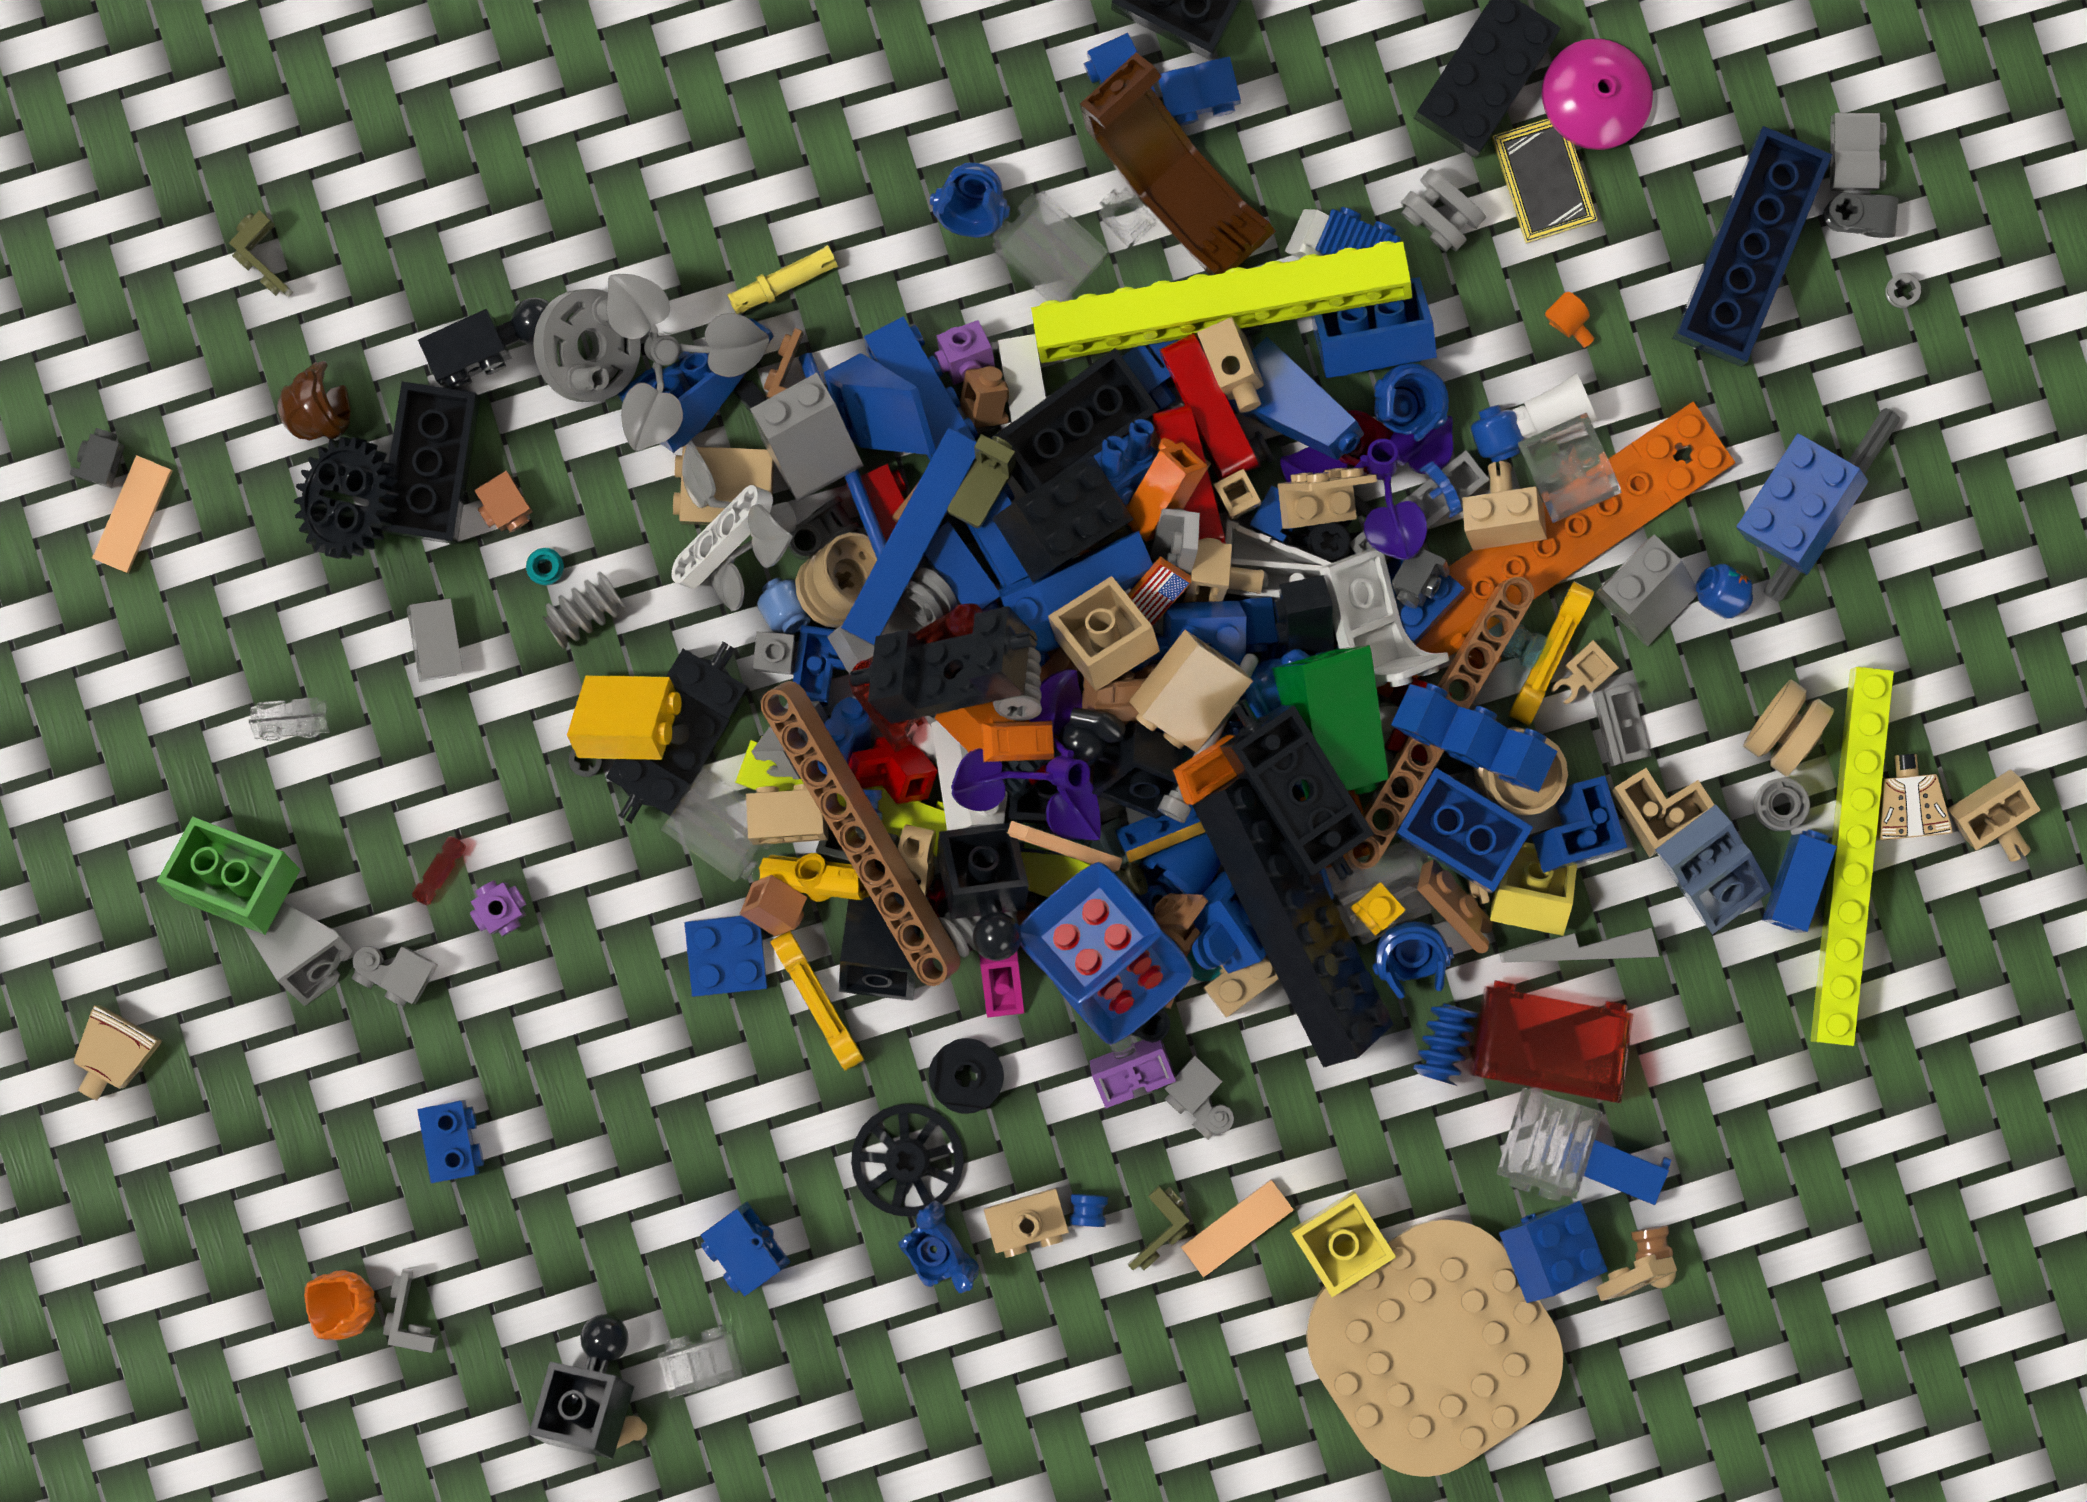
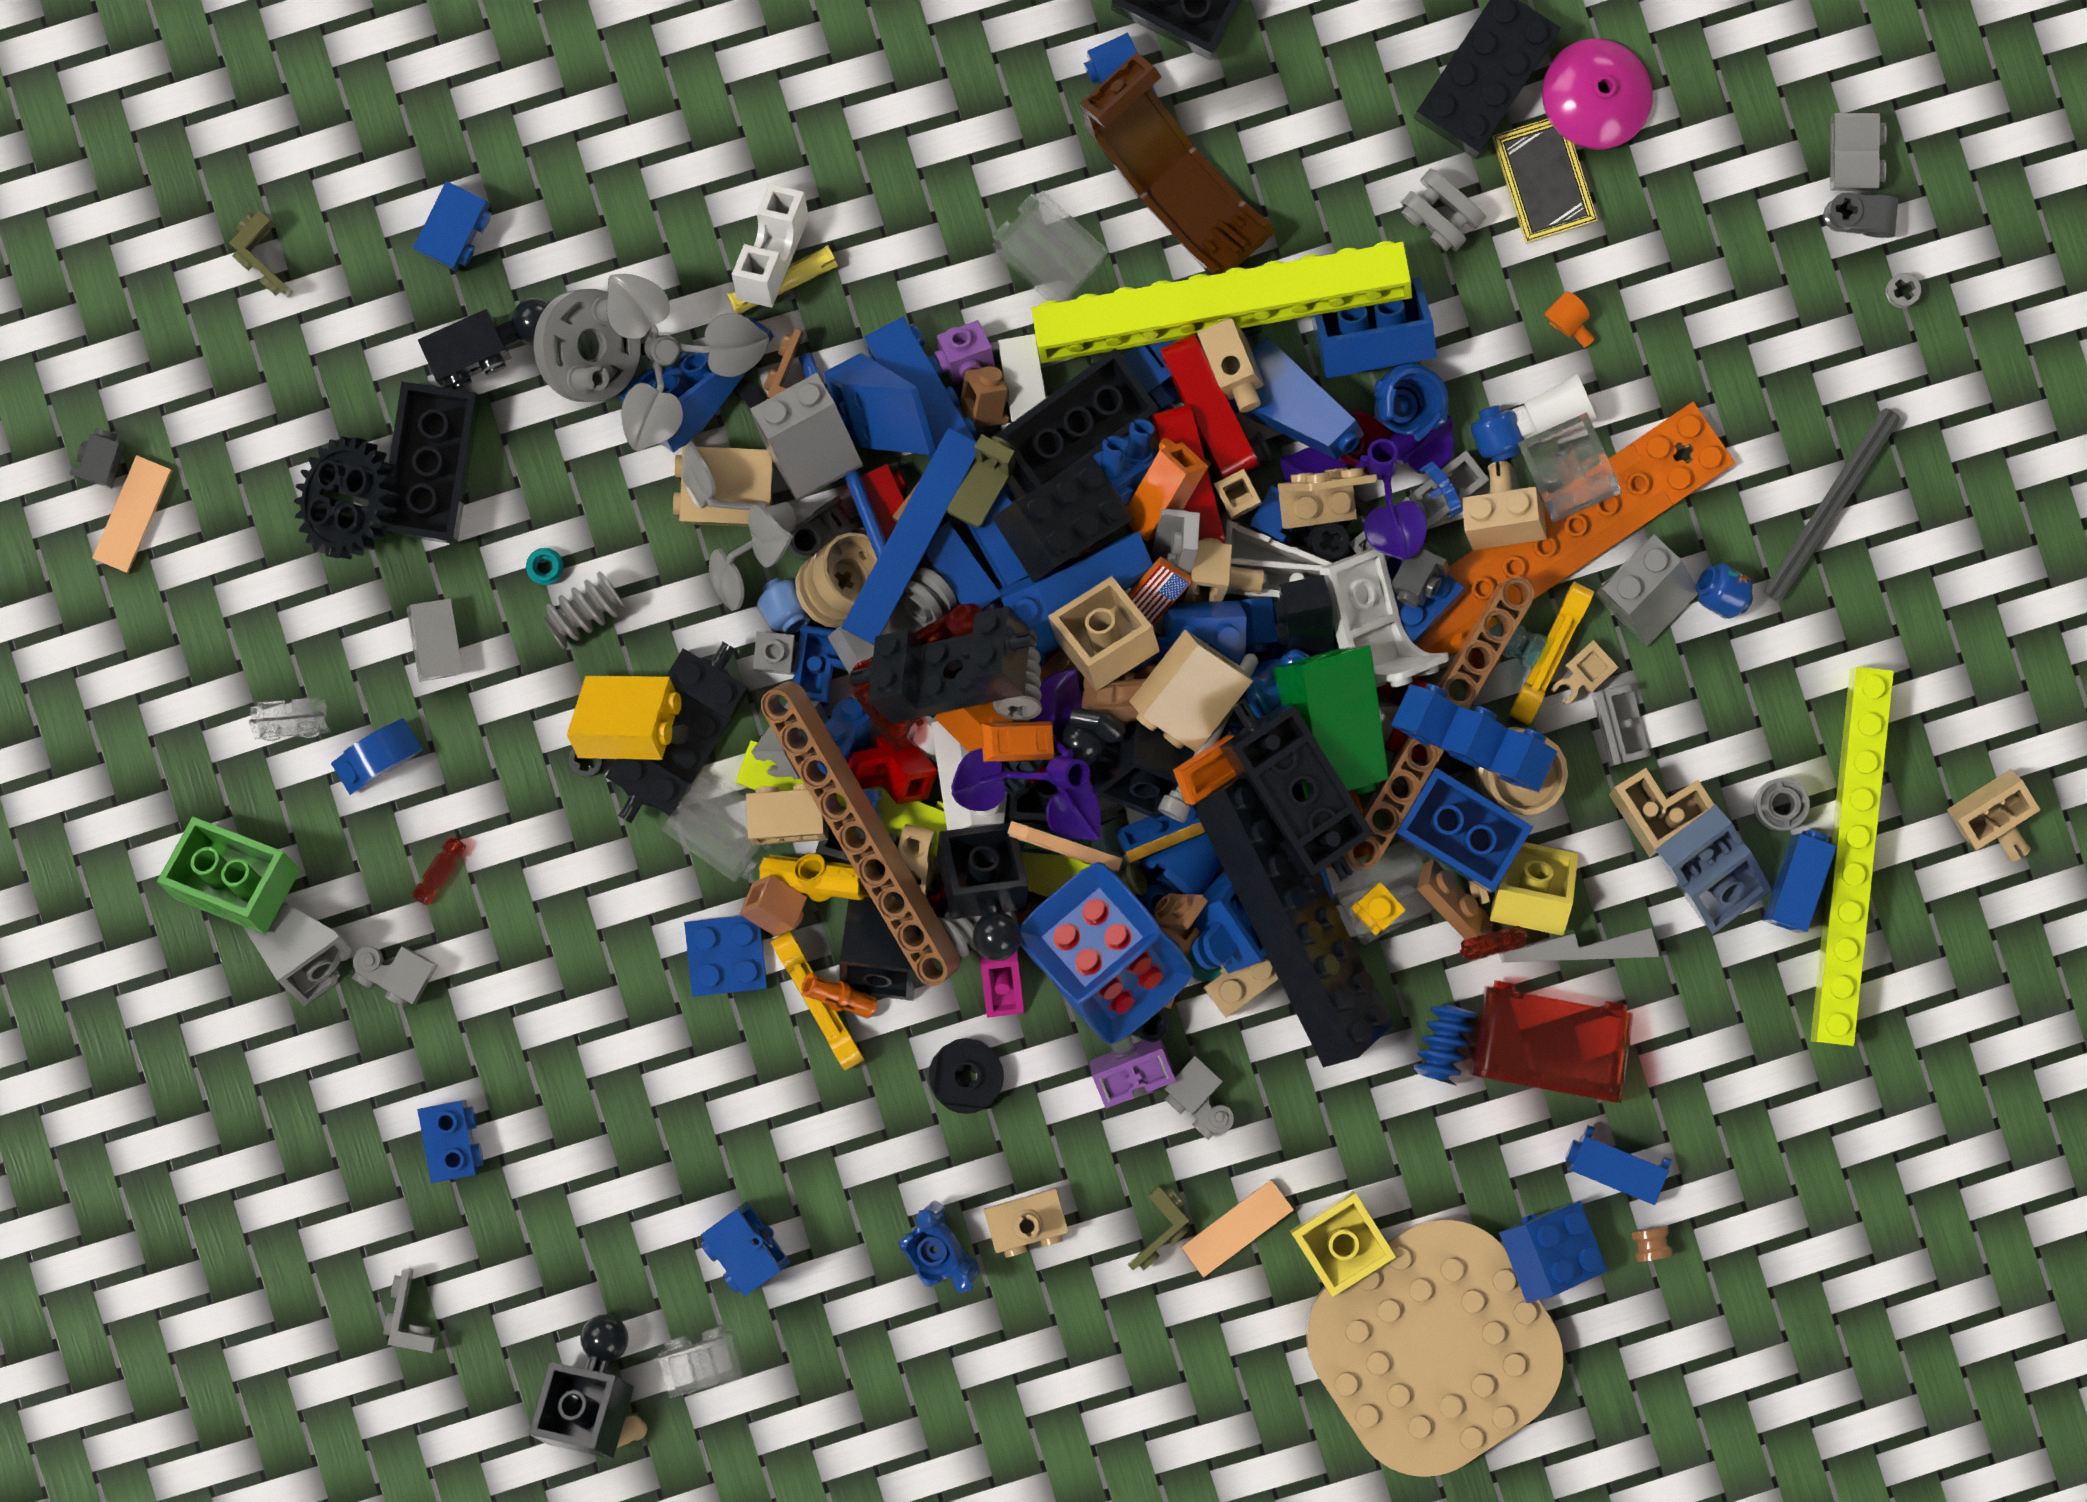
tan torso [74,1005,163,1101] -> none
reddish brown helmet [277,361,351,441] -> none
orange hair [304,1270,376,1340] -> none
medium lavender brick [470,880,527,937] -> none
nougat brick [474,471,533,533] -> none
white beam [672,485,773,589] -> none
black wheel [851,1104,964,1216] -> none
blue helmet [930,163,1010,238] -> none
blue wheel [1069,1194,1108,1227] -> none
clear brick [1099,187,1157,249] -> none
blue brick [1158,57,1241,126] -> none
white tile [1285,209,1329,259] -> none
blue brick [1315,207,1401,255] -> none
blue helmet [1373,922,1454,999] -> none
clear brick [1496,1088,1603,1202] -> none
blue brick [1532,776,1627,873] -> none
tan plate [1596,1254,1677,1301] -> none
dark blue brick [1672,126,1832,367] -> none
blue brick [1736,433,1868,575] -> none
tan wheel [1743,679,1834,777] -> none
torso [1876,754,1952,841] -> none
none -> blue brick [331,718,423,795]
none -> blue brick [413,181,492,272]
none -> white arch [732,184,809,308]
none -> orange pin [801,973,877,1019]
none -> clear red axle [1459,926,1527,961]

